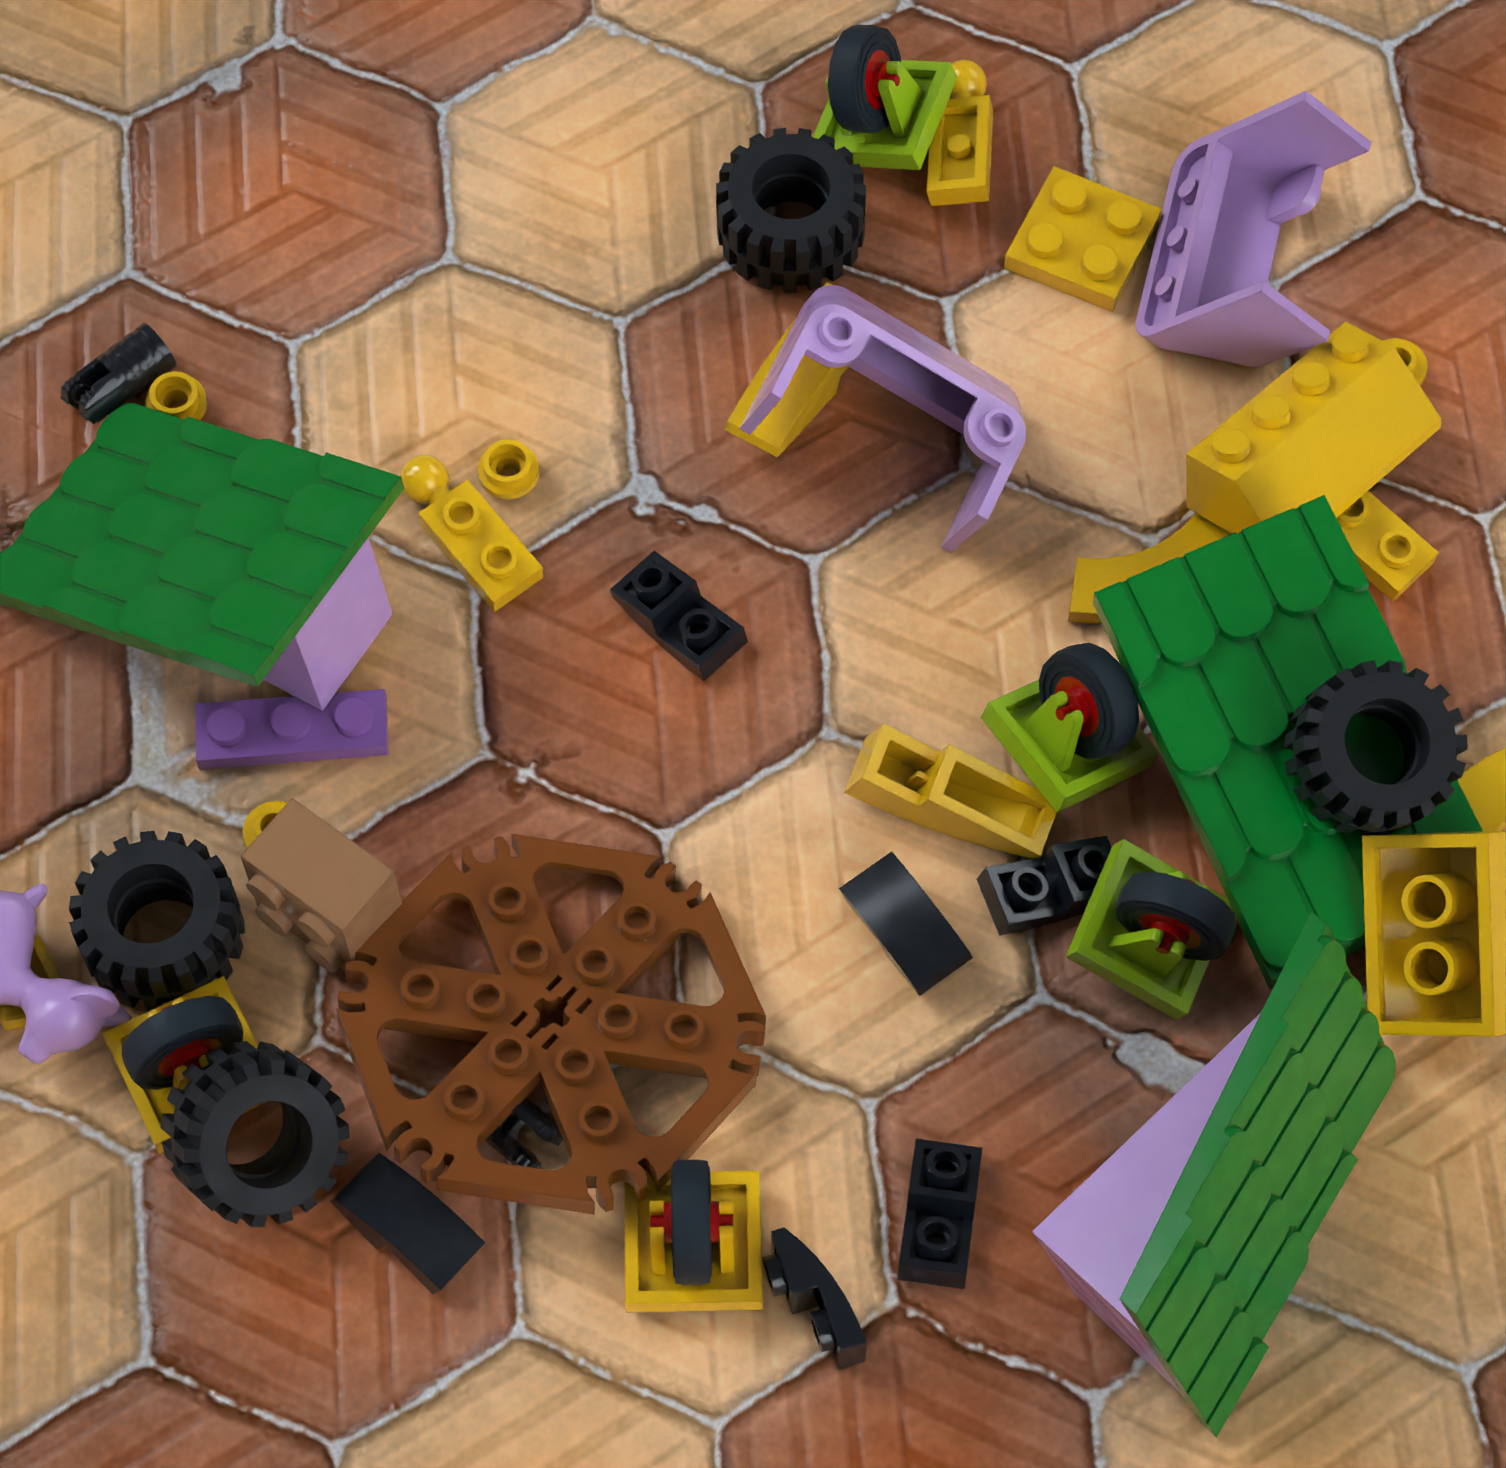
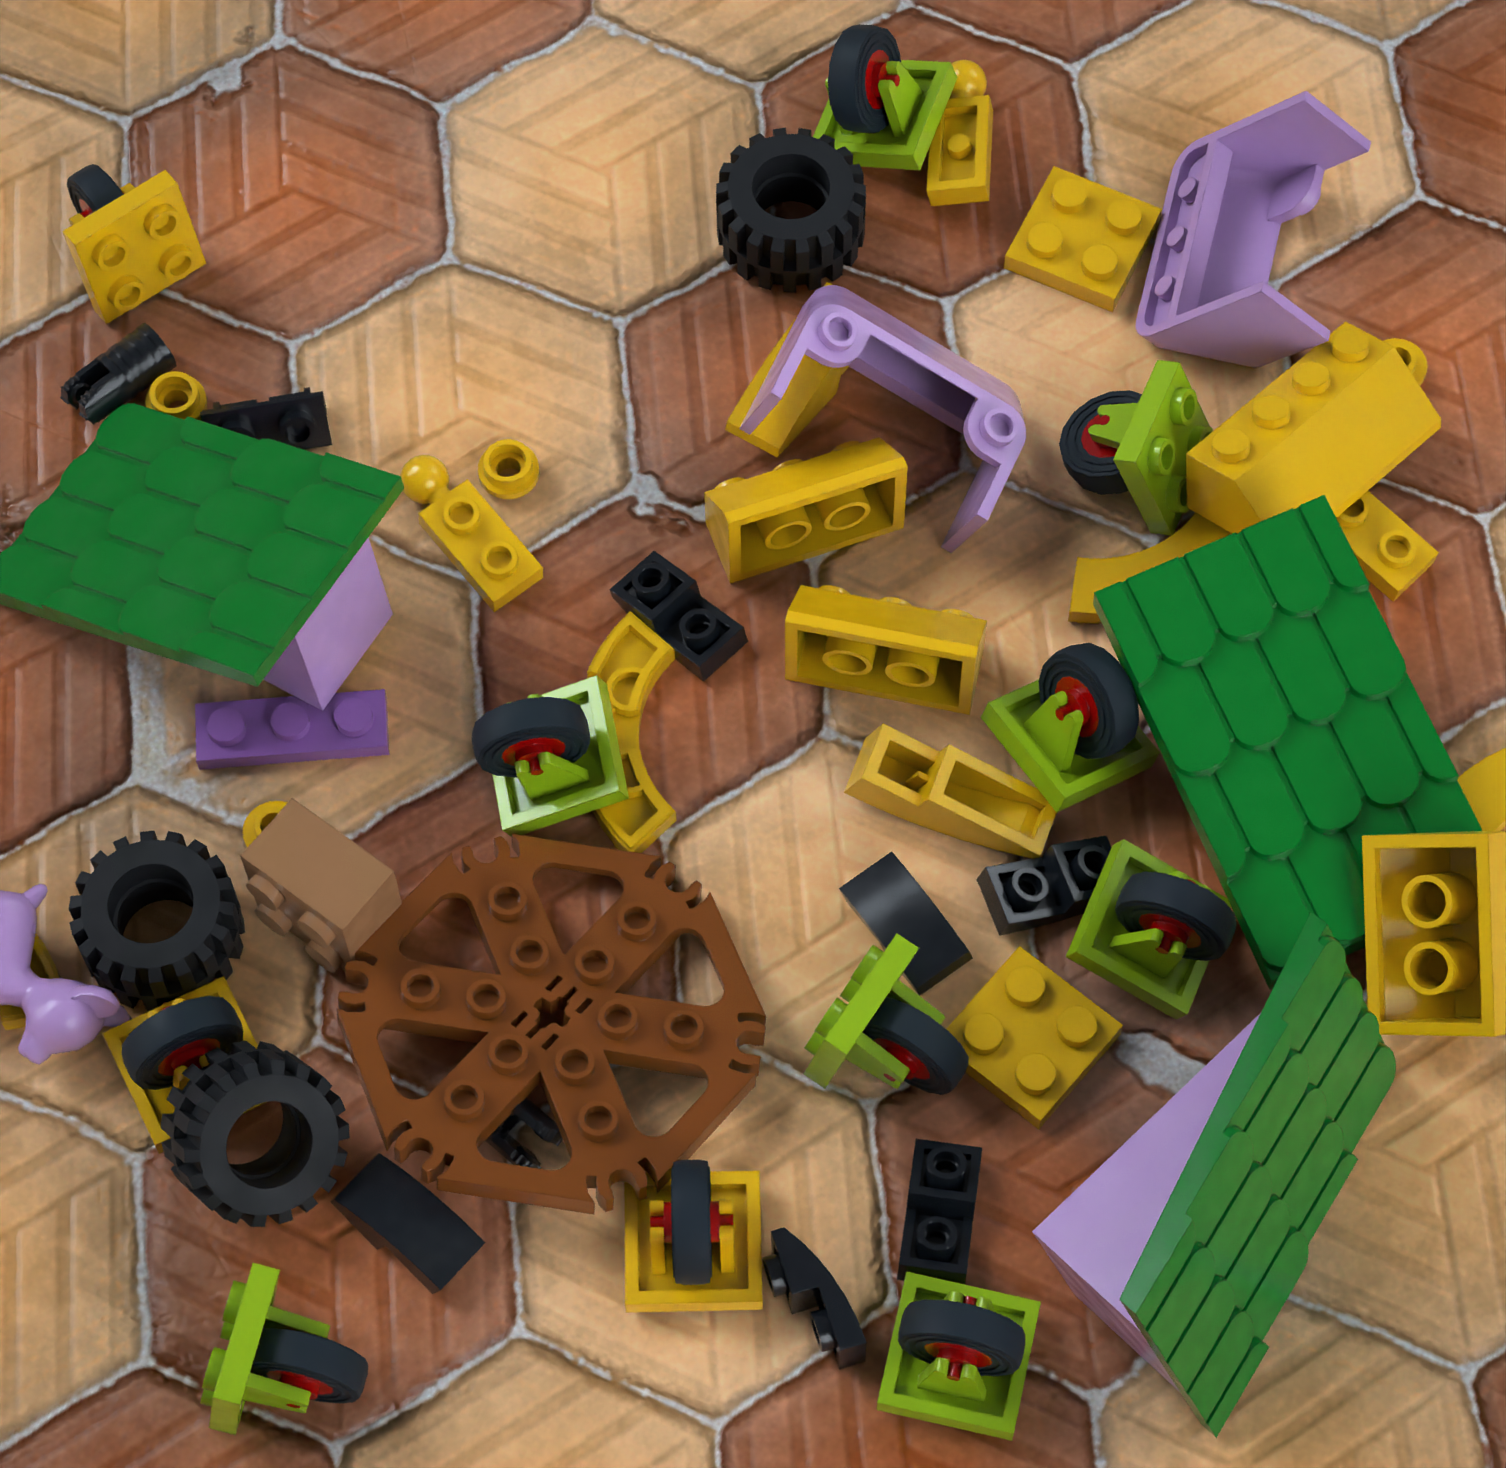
black tyre [1284,660,1468,836] -> none
none -> yellow plate [62,164,207,324]
none -> black hinge [200,387,332,449]
none -> lime plate [200,1263,368,1435]
none -> plate [472,675,629,837]
none -> yellow tile [587,611,677,853]
none -> yellow slope [704,437,908,584]
none -> yellow slope [785,585,987,715]
none -> lime plate [803,933,969,1095]
none -> lime plate [877,1272,1041,1441]
none -> yellow plate [946,946,1123,1130]
none -> lime plate [1059,360,1214,536]

